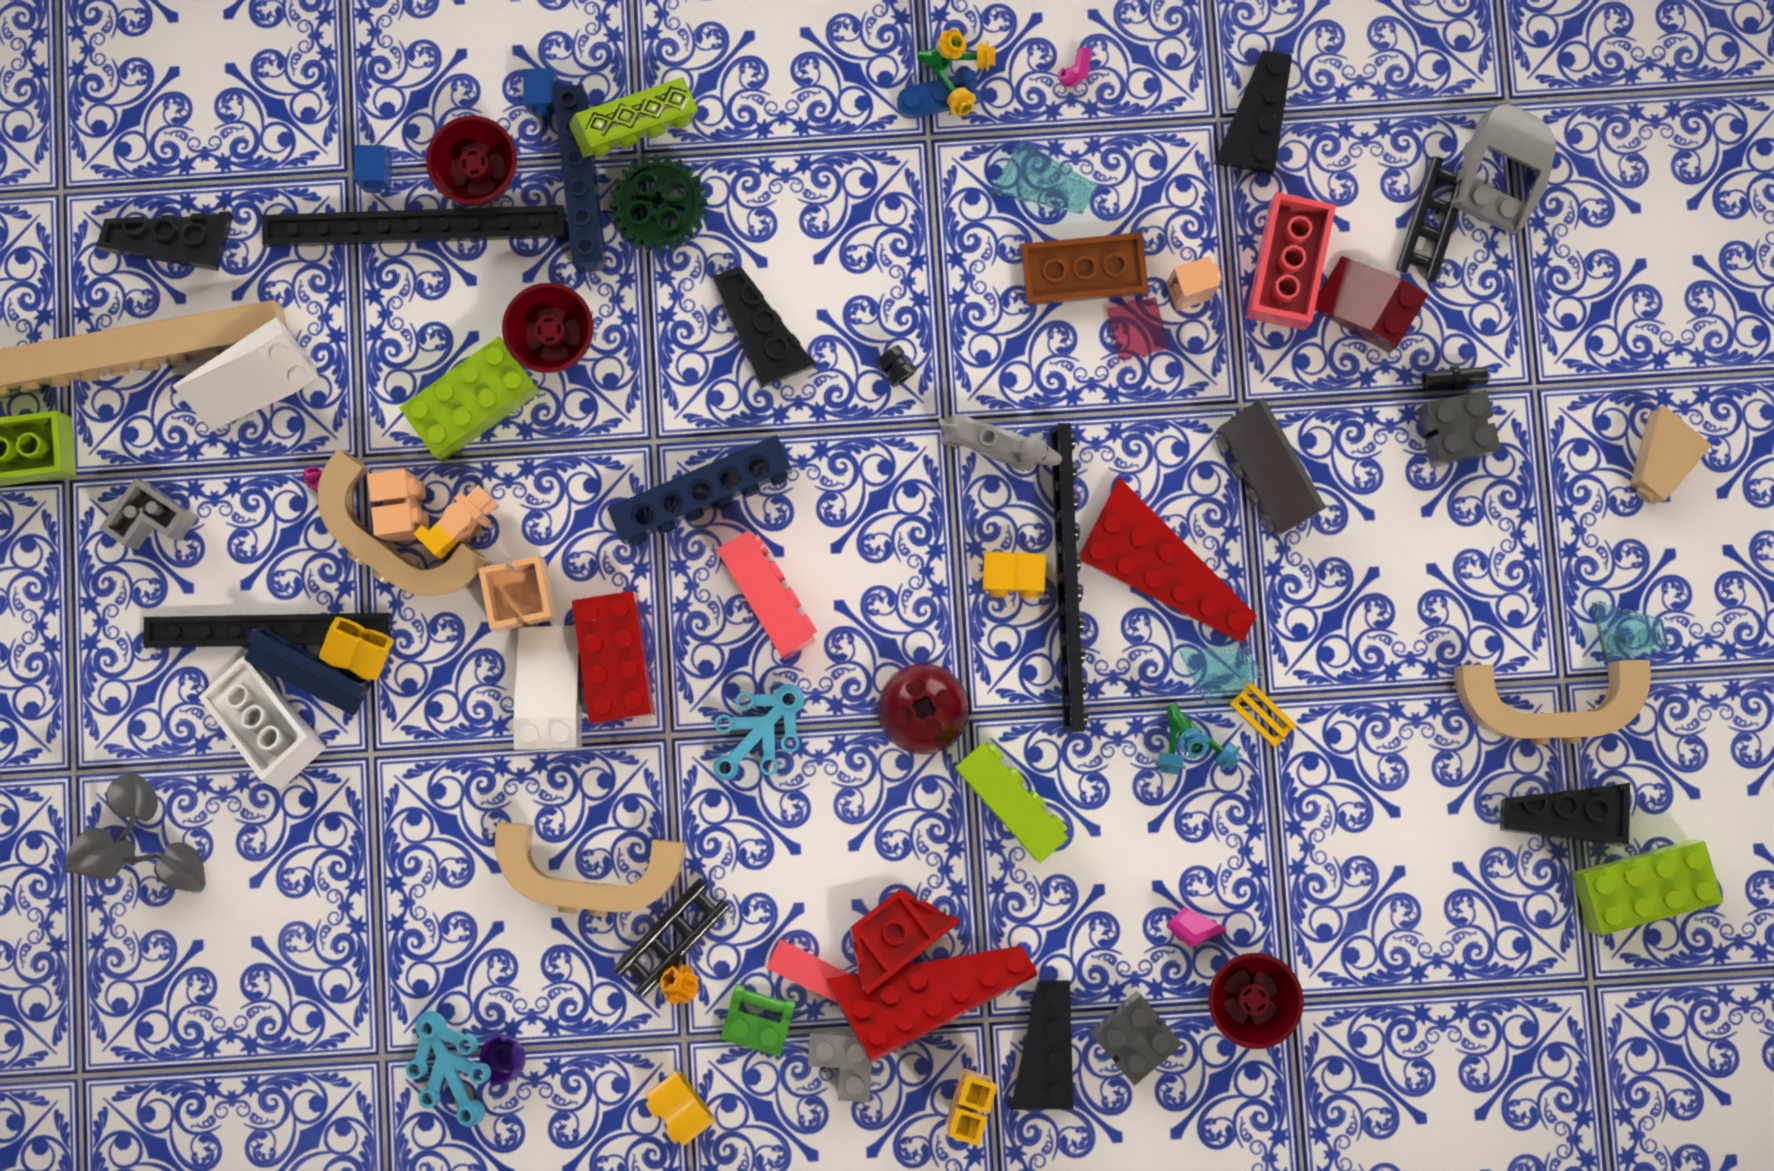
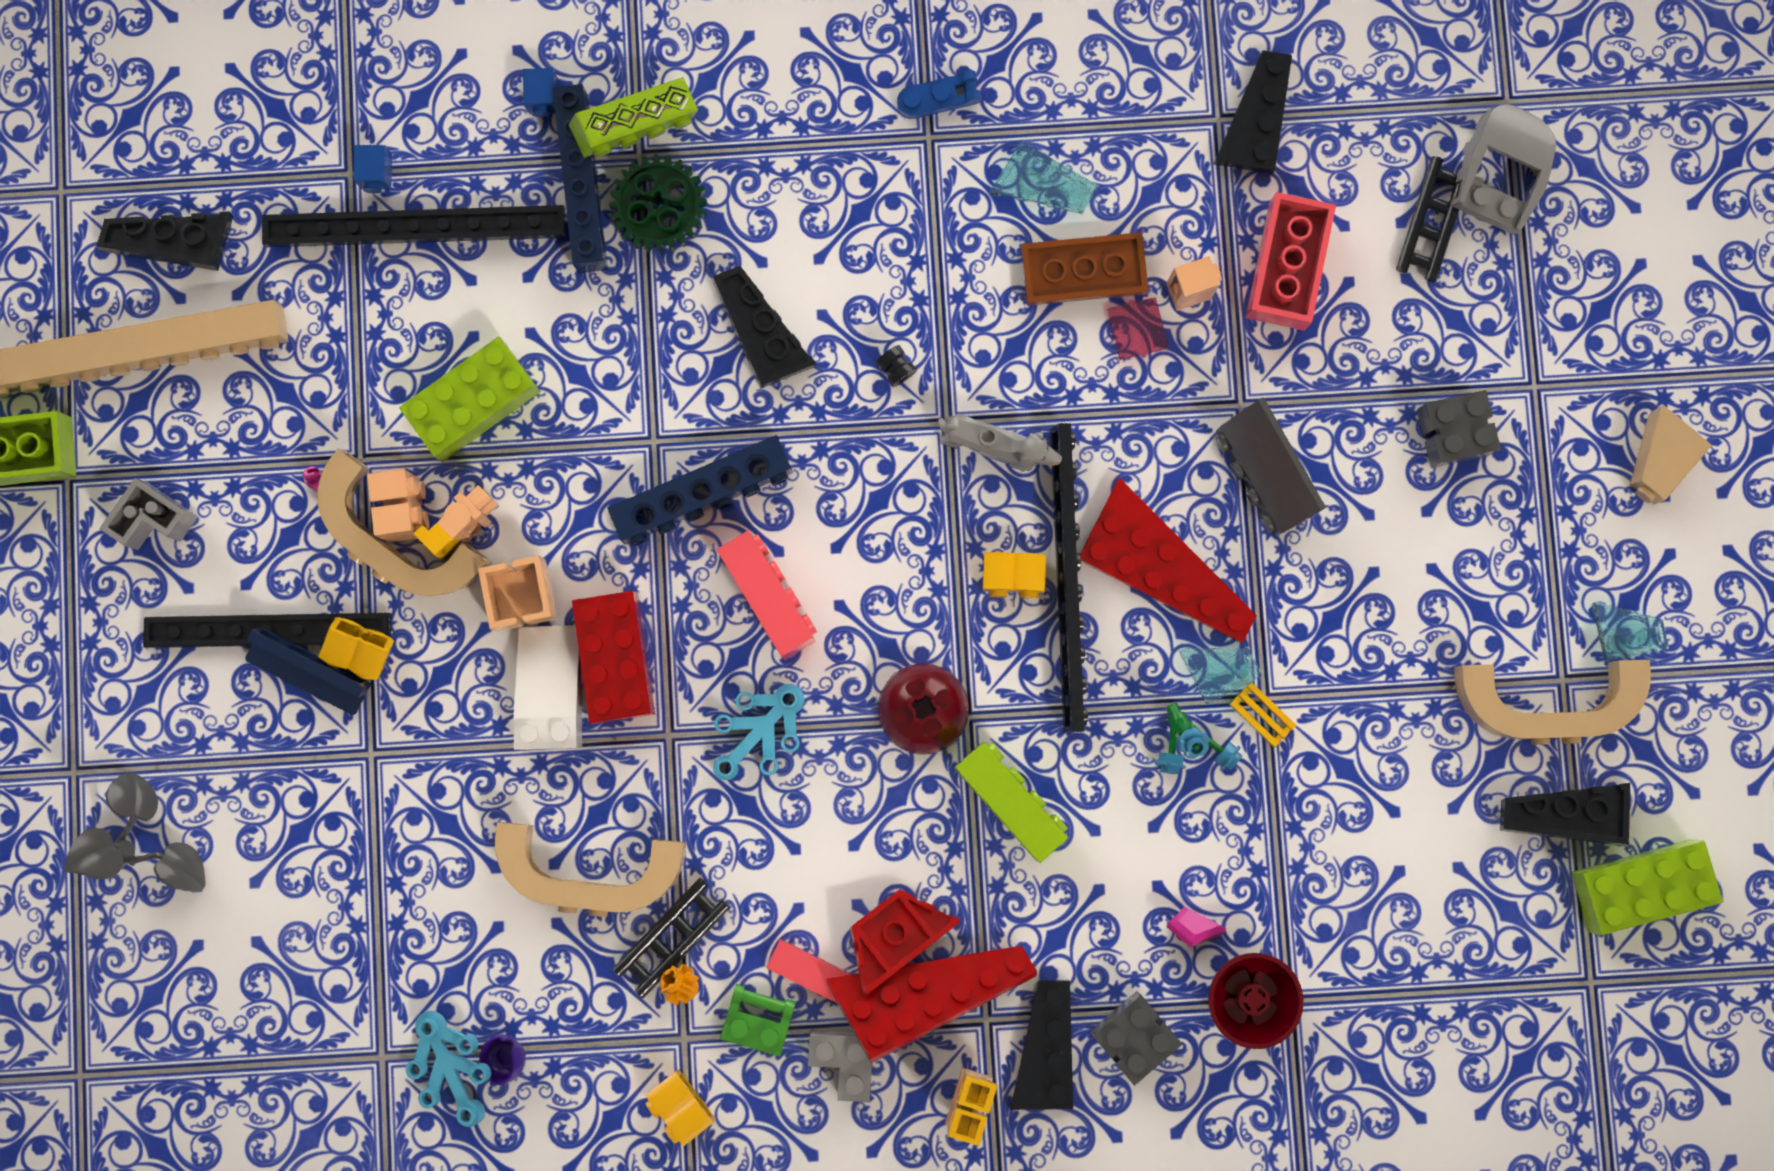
white slope [173,317,319,431] -> none
white slope [198,655,326,790] -> none
dark red piece [426,116,517,206] -> none
dark red piece [502,283,594,373] -> none
yellow plant [917,29,995,116] -> none
dark pink arm [1058,48,1092,87] -> none
dark red slope [1315,256,1428,354] -> none
black pin [1422,366,1488,390] -> none

